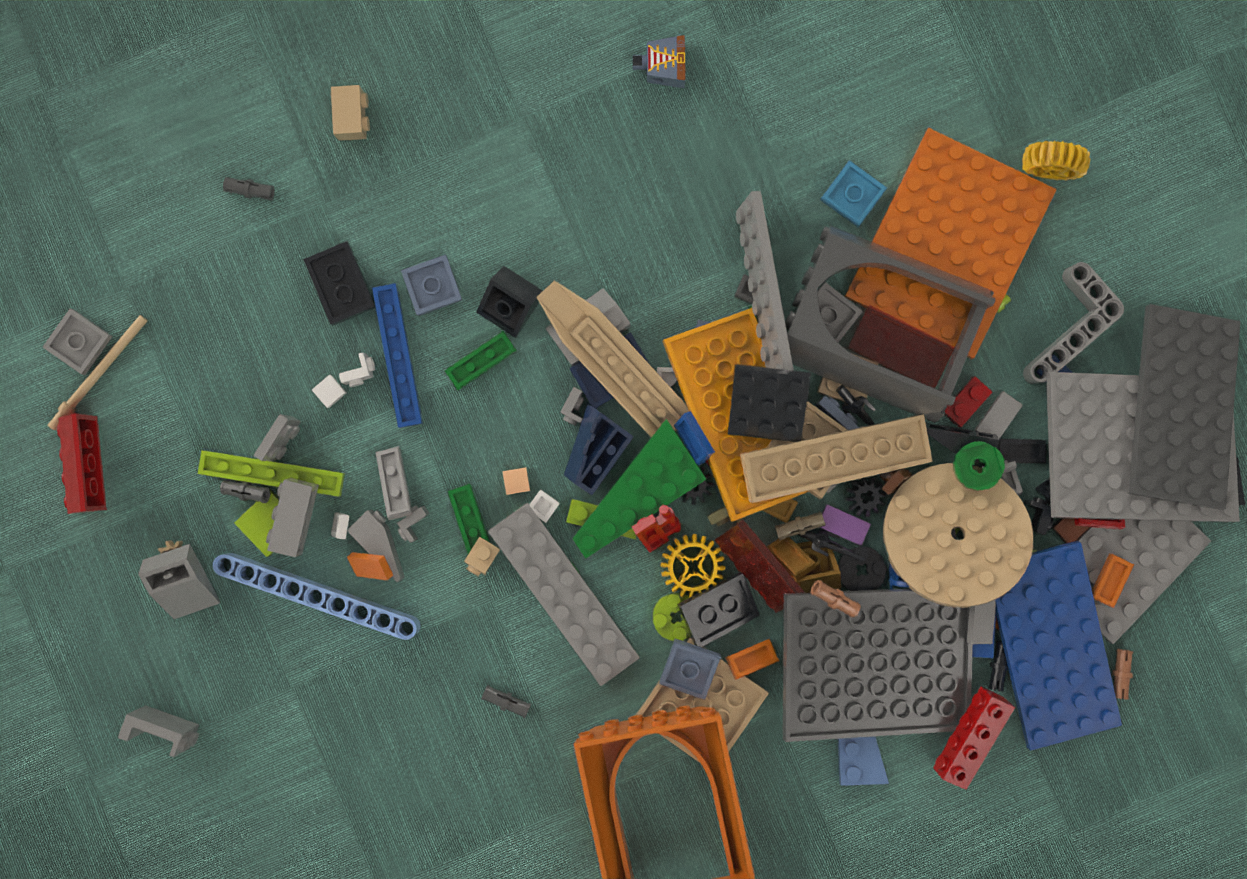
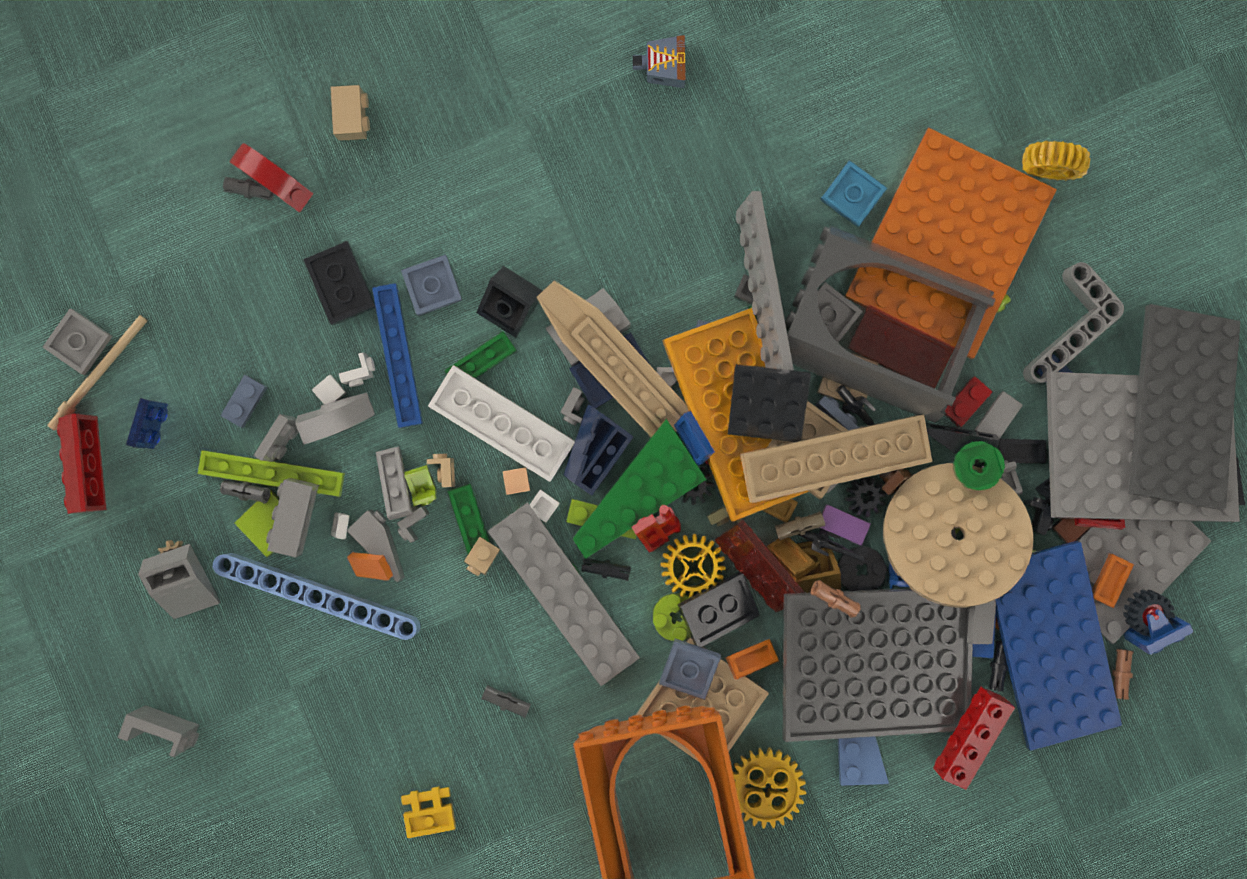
none -> clear blue plate [126,398,168,449]
none -> sand blue plate [220,375,268,428]
none -> red arch [229,143,313,213]
none -> light grey slope [295,392,375,444]
none -> yellow plate [401,786,456,838]
none -> lime bracket [404,465,437,506]
none -> tan bracket [427,454,455,487]
none -> white plate [428,365,575,482]
none -> black pin [581,557,631,581]
none -> yellow gear [733,747,806,829]
none -> plate [1123,589,1193,655]

